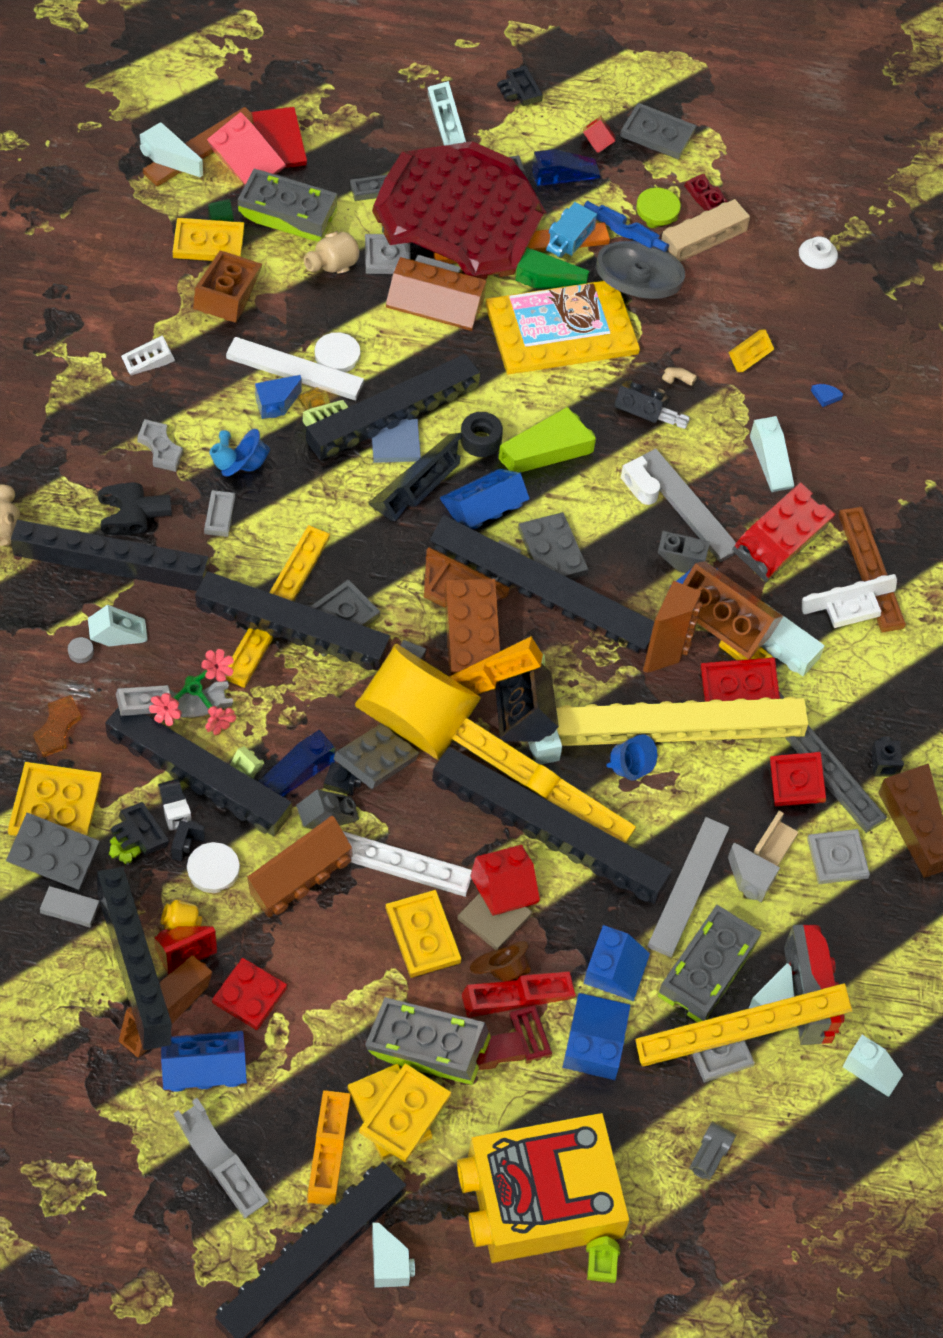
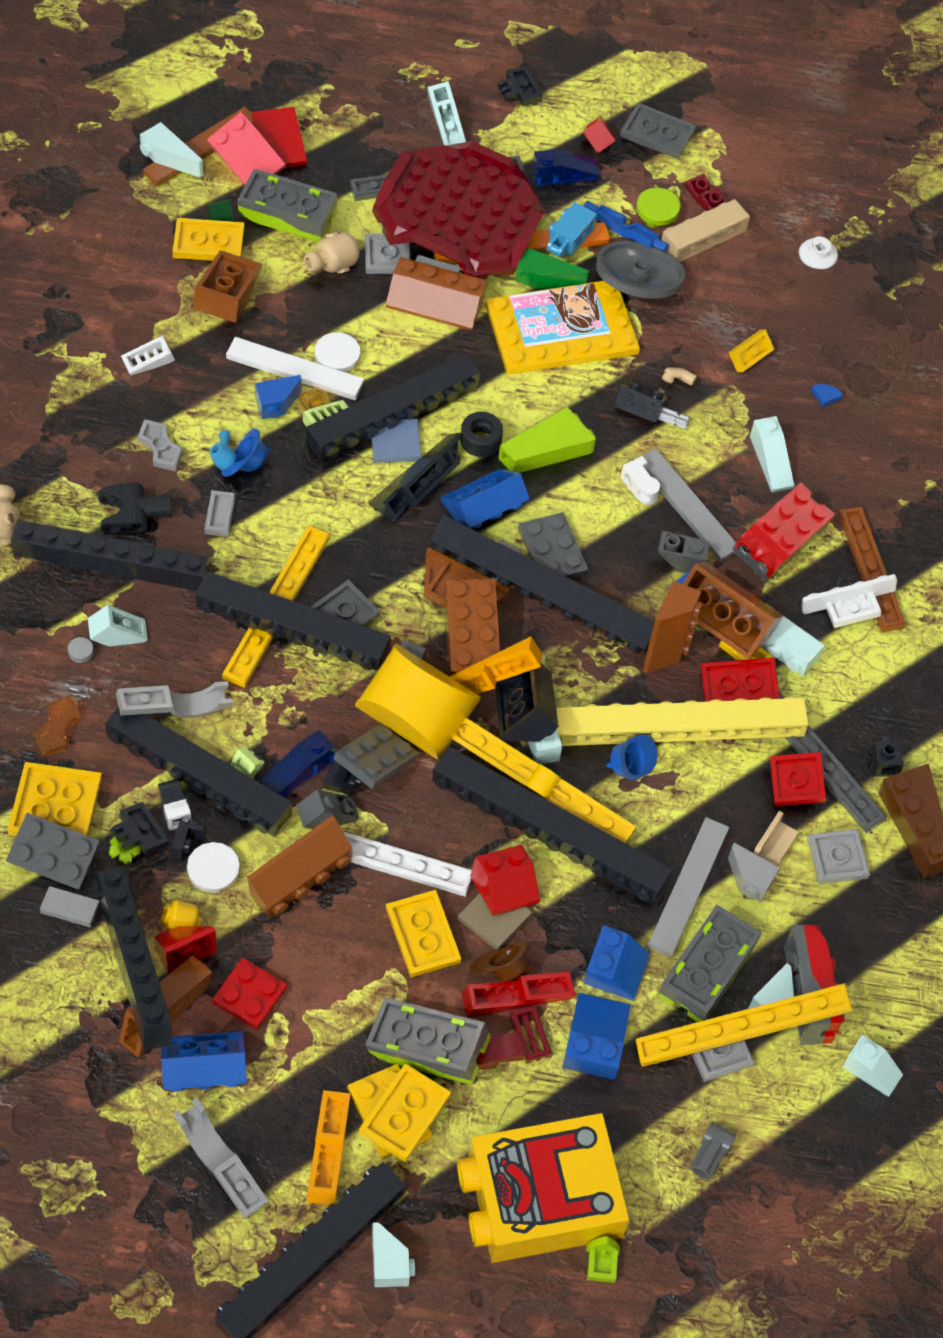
coral plant [149,649,236,735] -> none

